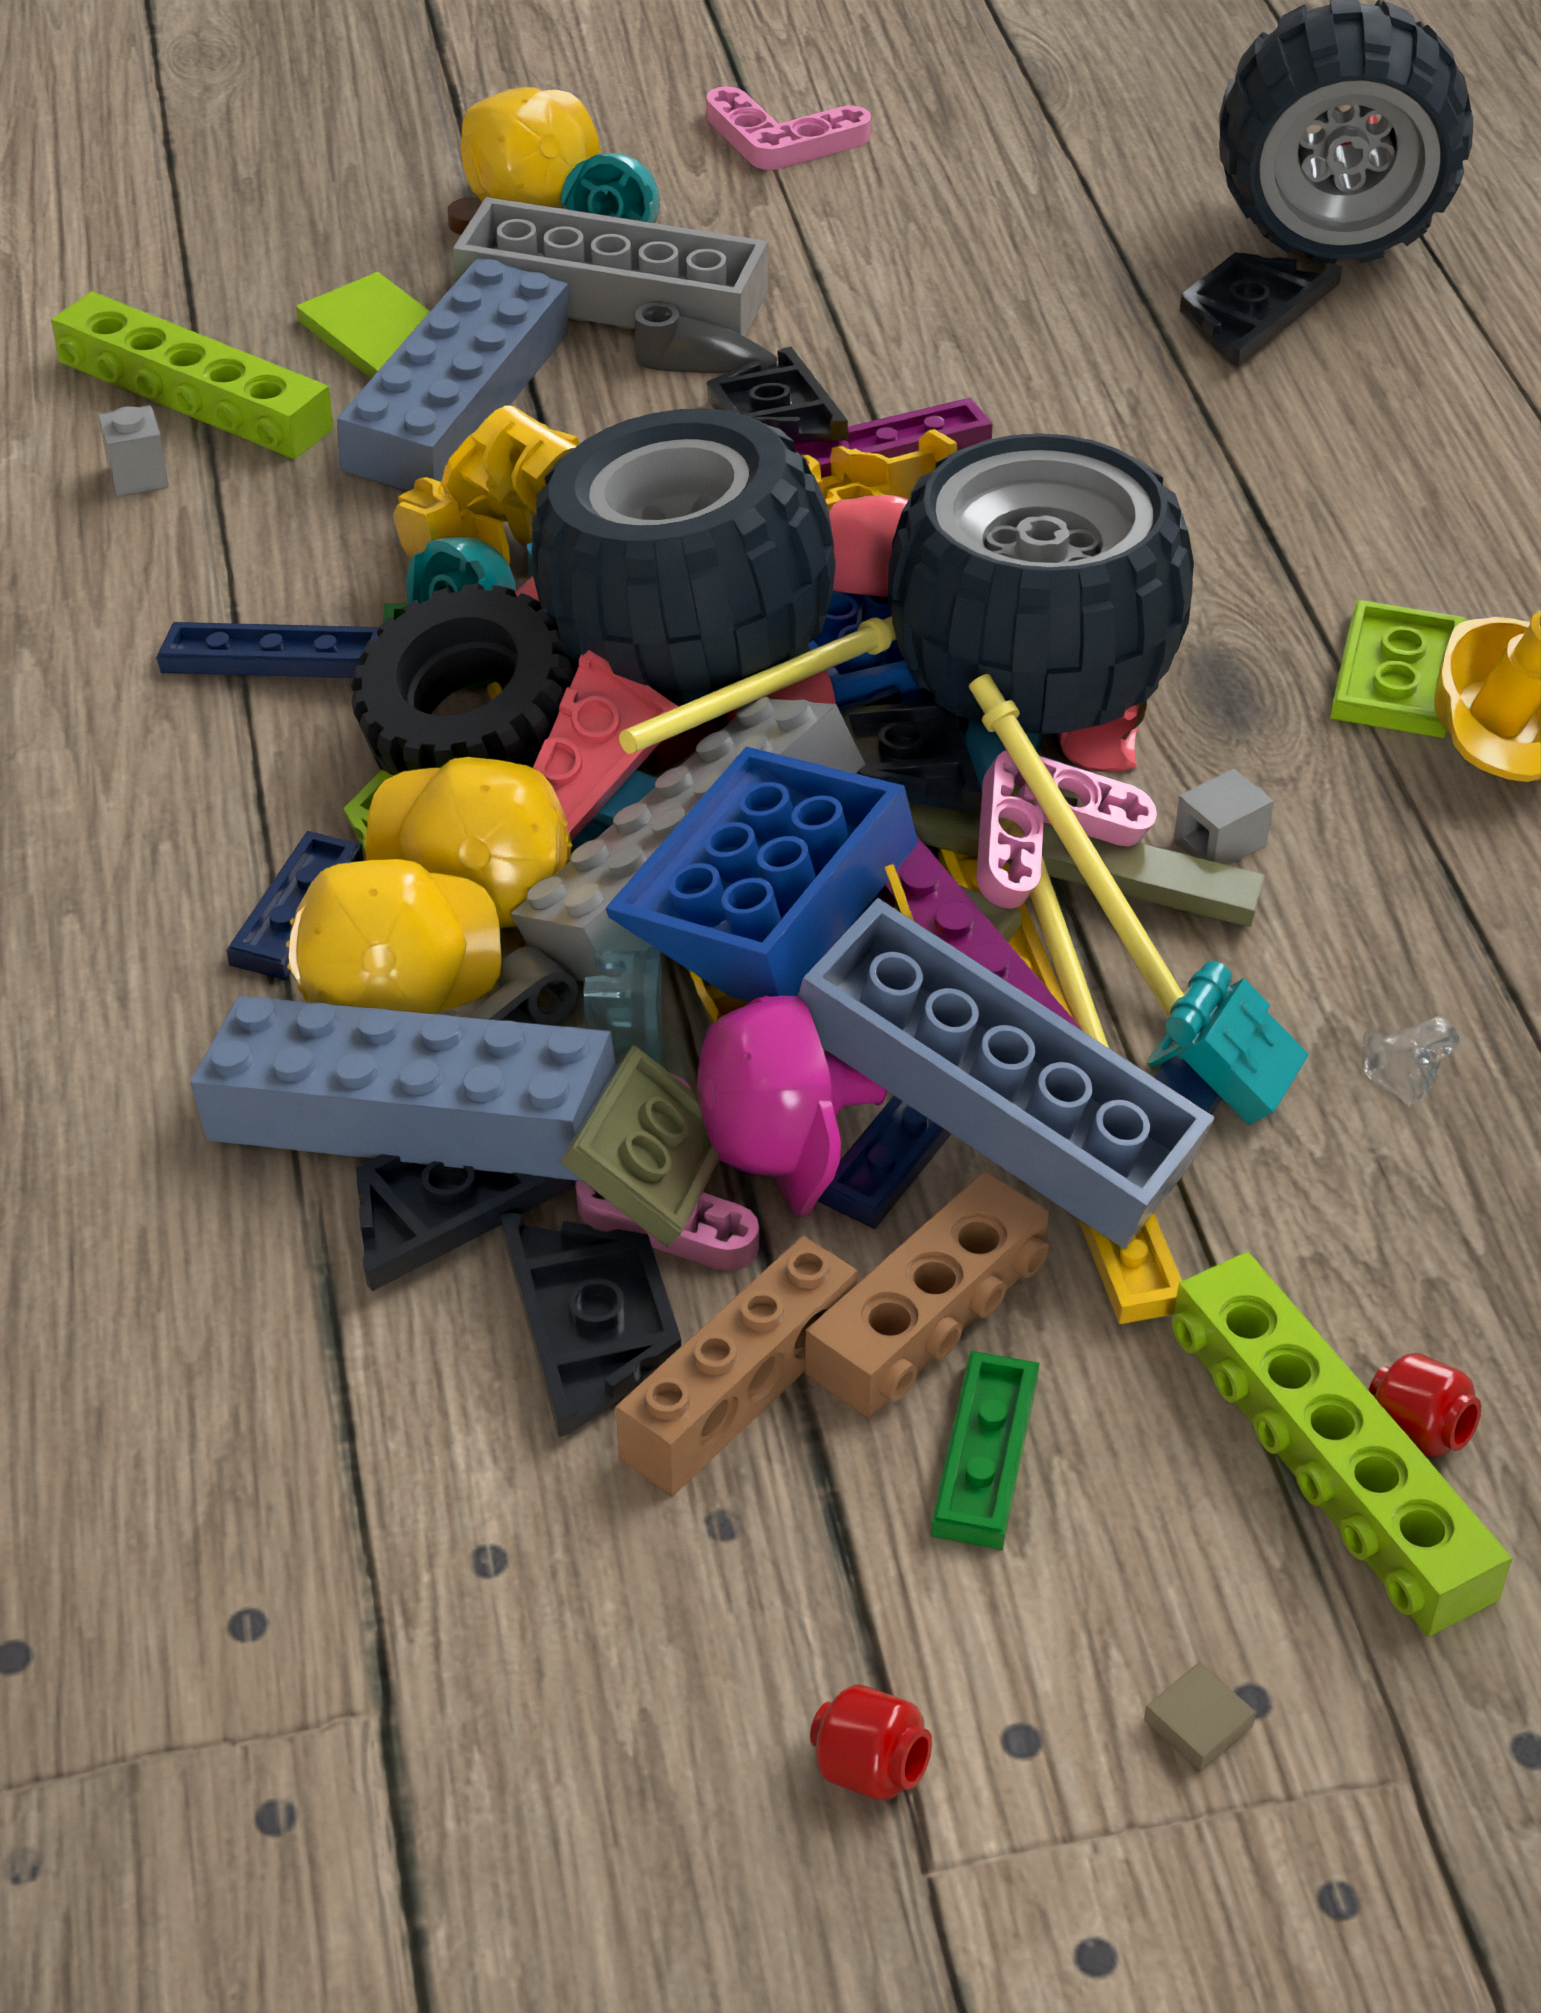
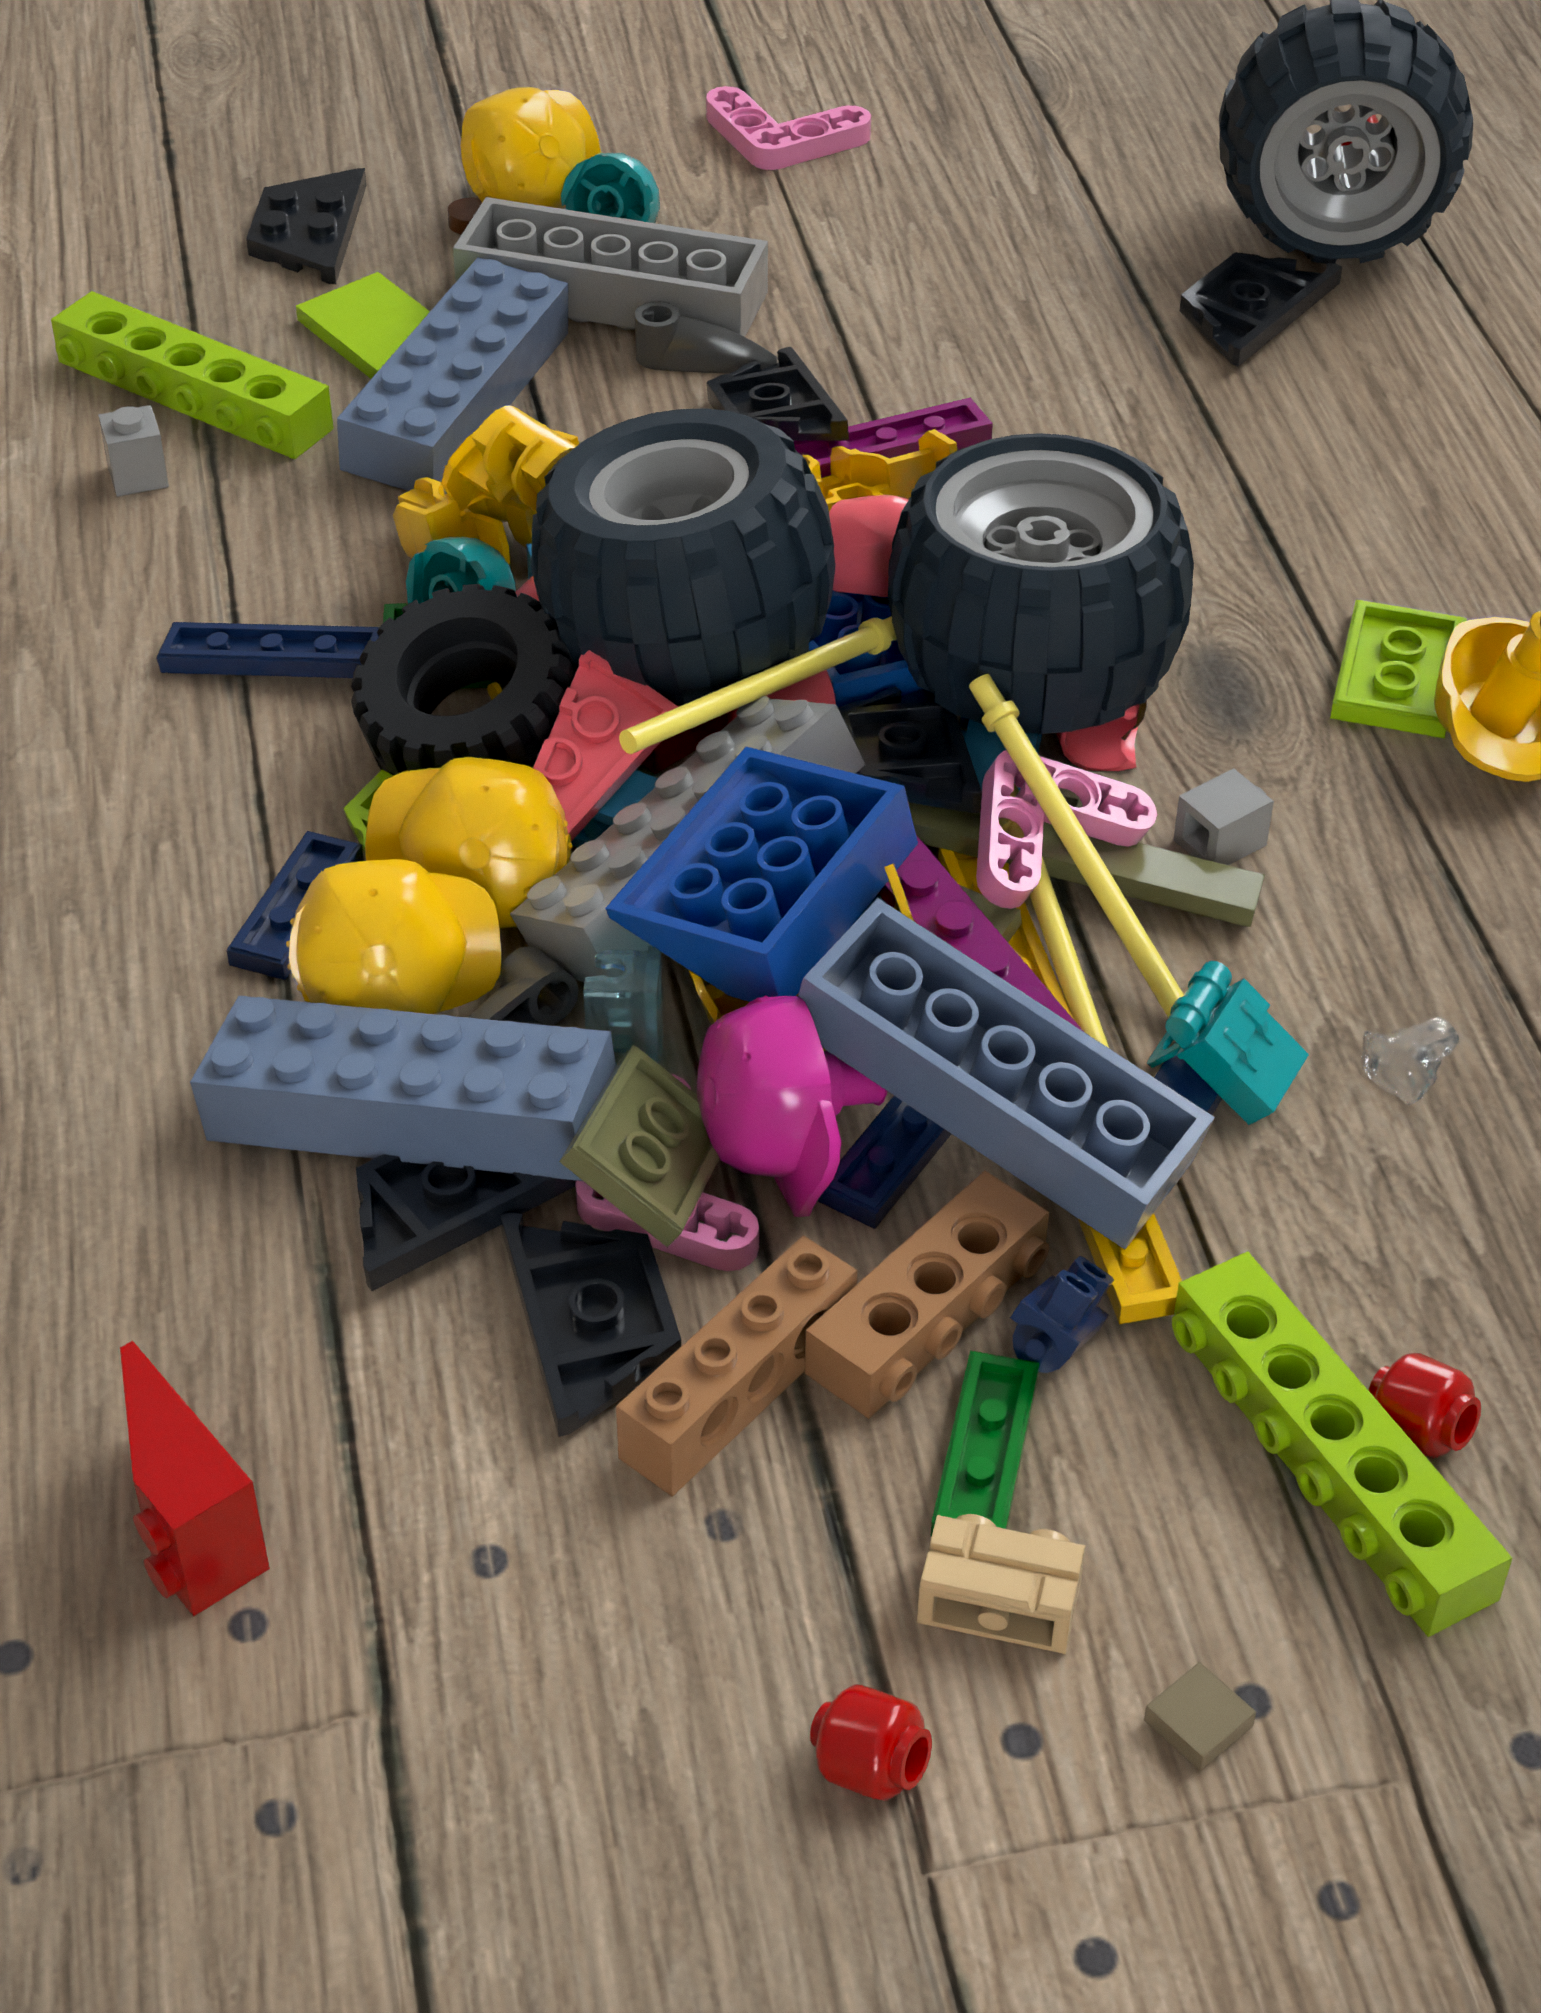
none -> red slope [120,1341,270,1617]
none -> black wing [246,168,367,284]
none -> tan brick [917,1514,1086,1654]
none -> dark blue hips [1010,1256,1114,1373]

